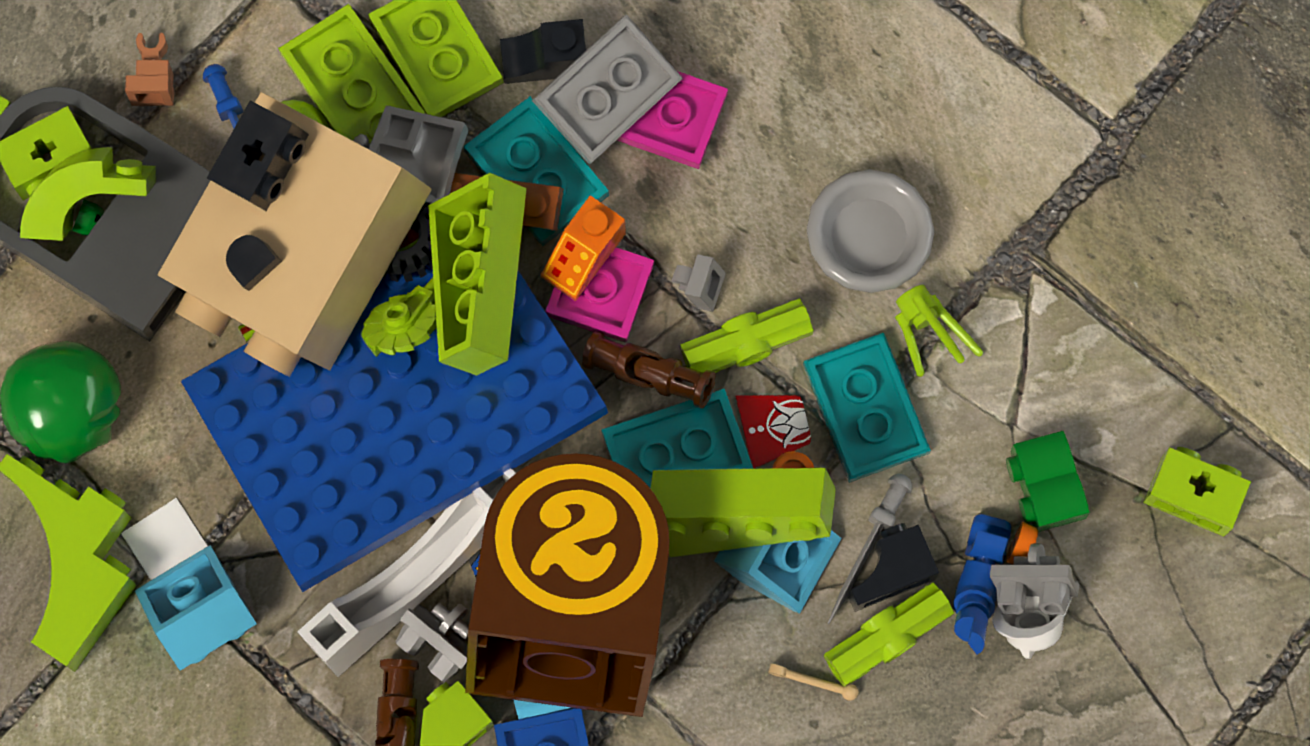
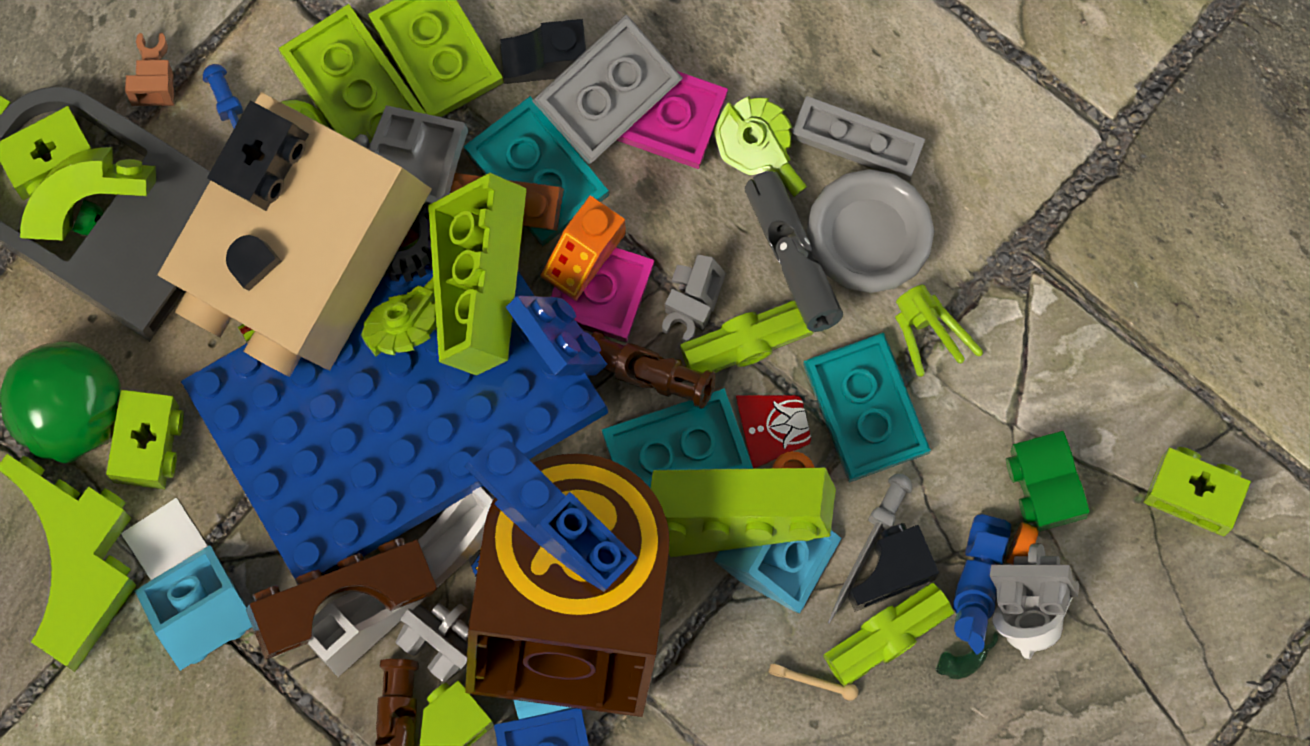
none -> lime brick [106,390,184,490]
none -> reddish brown arch [246,537,437,660]
none -> blue slope [464,431,637,592]
none -> blue plate [506,296,607,376]
none -> light grey tile [662,289,711,343]
none -> lime piece [714,96,807,197]
none -> dark grey piece [745,171,843,332]
none -> light grey plate [791,96,925,182]
none -> clear green arm [936,632,998,680]

